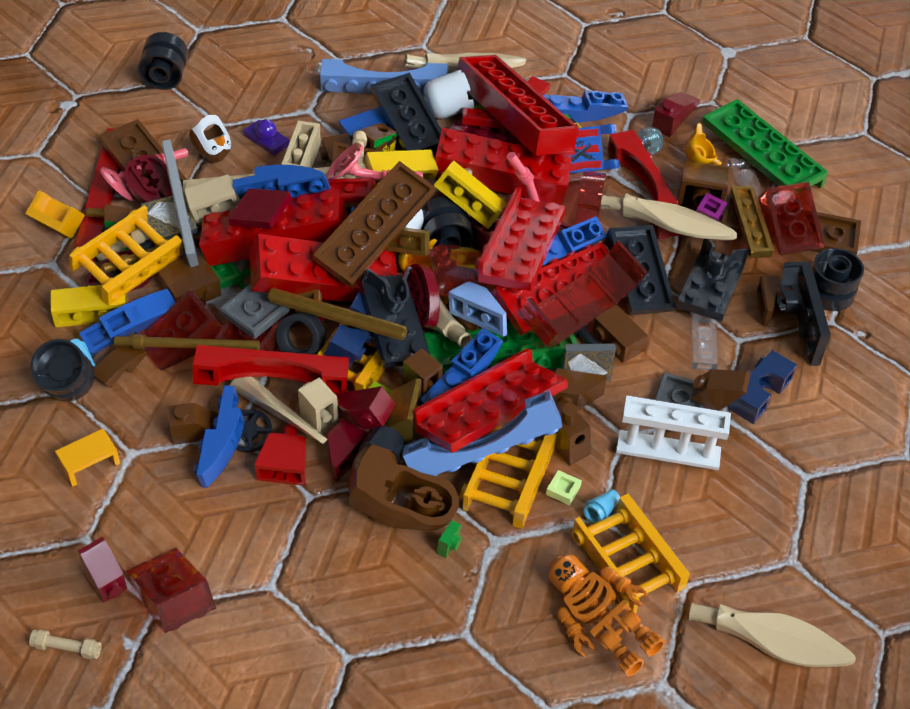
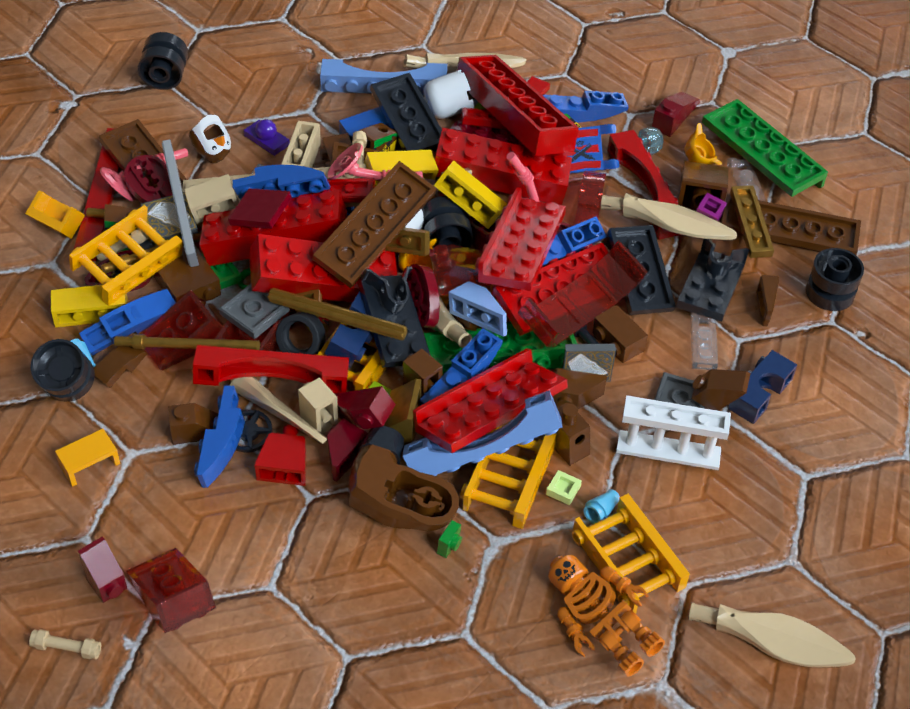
clear red slope [758,182,825,255] -> none
black plate [776,262,831,366] -> none

